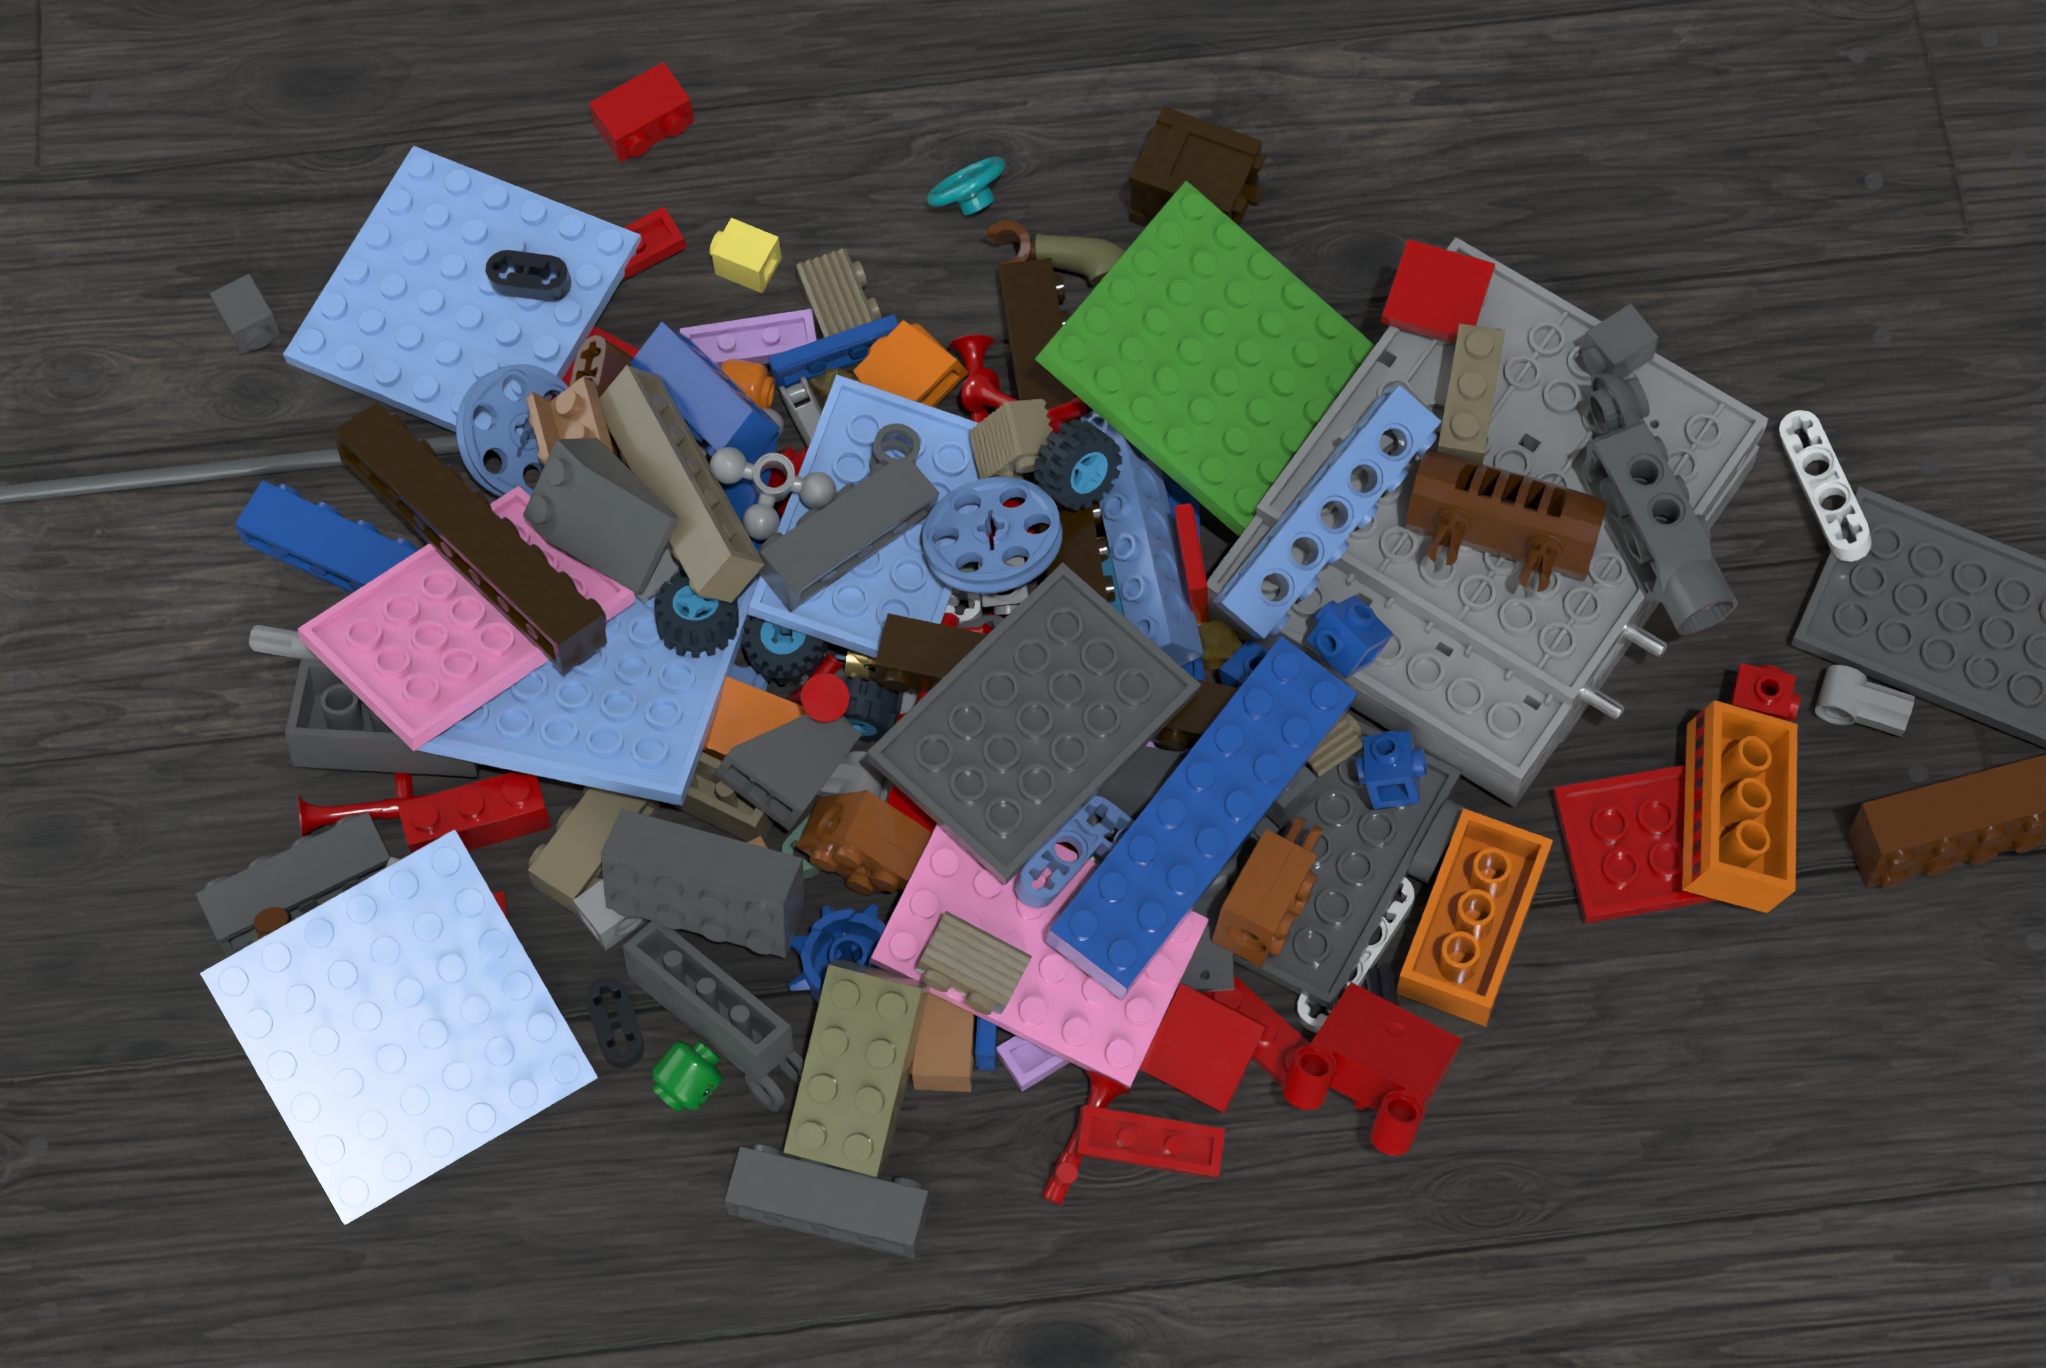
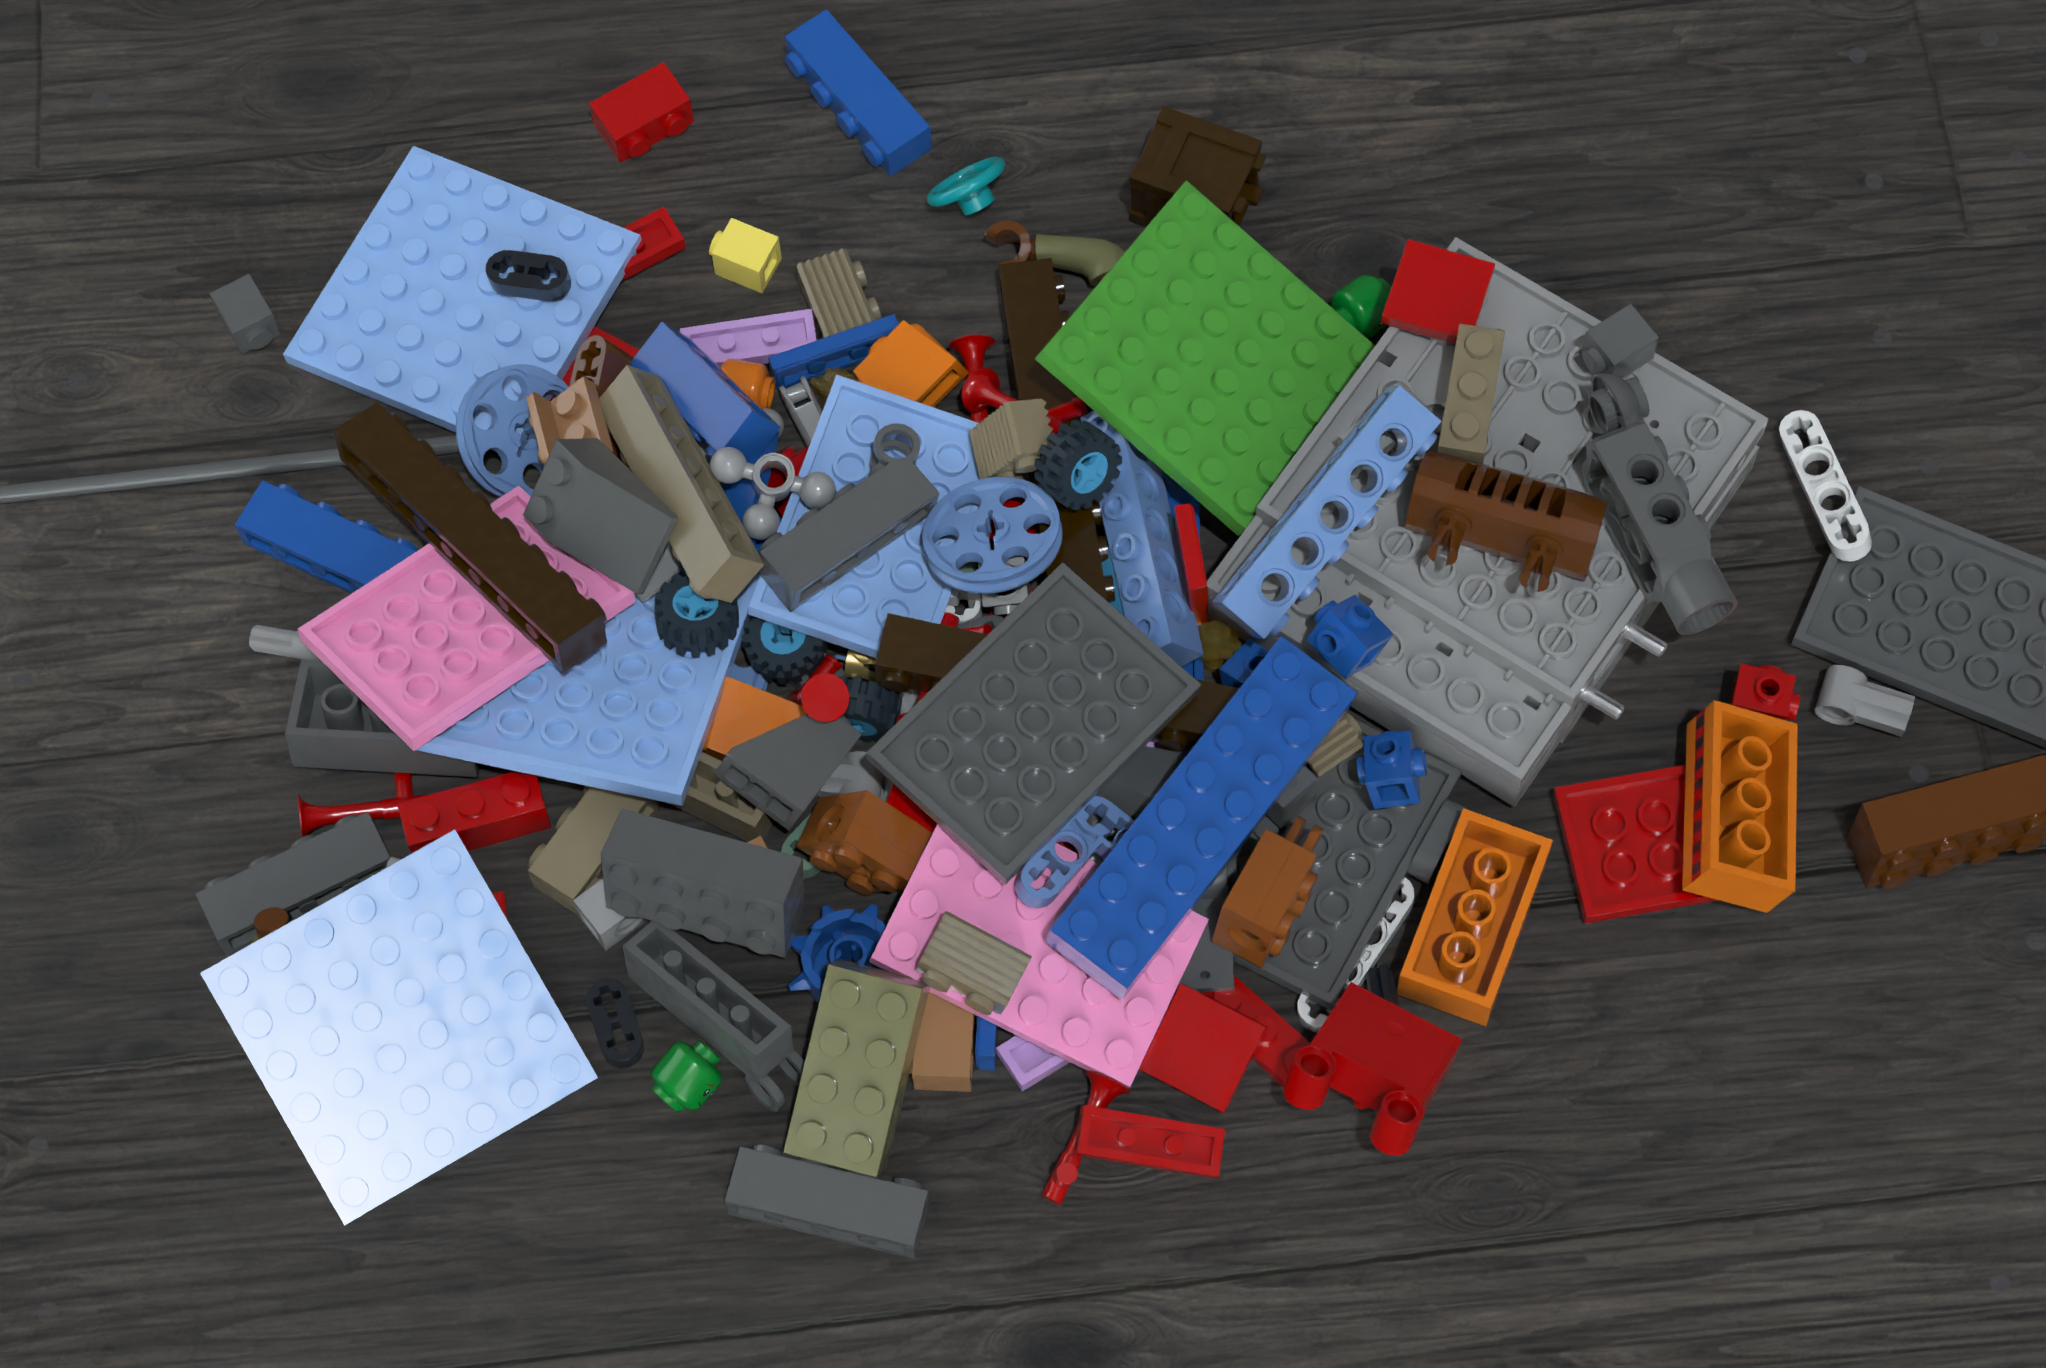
none -> blue brick [784,9,932,177]
none -> green head [1331,275,1392,339]

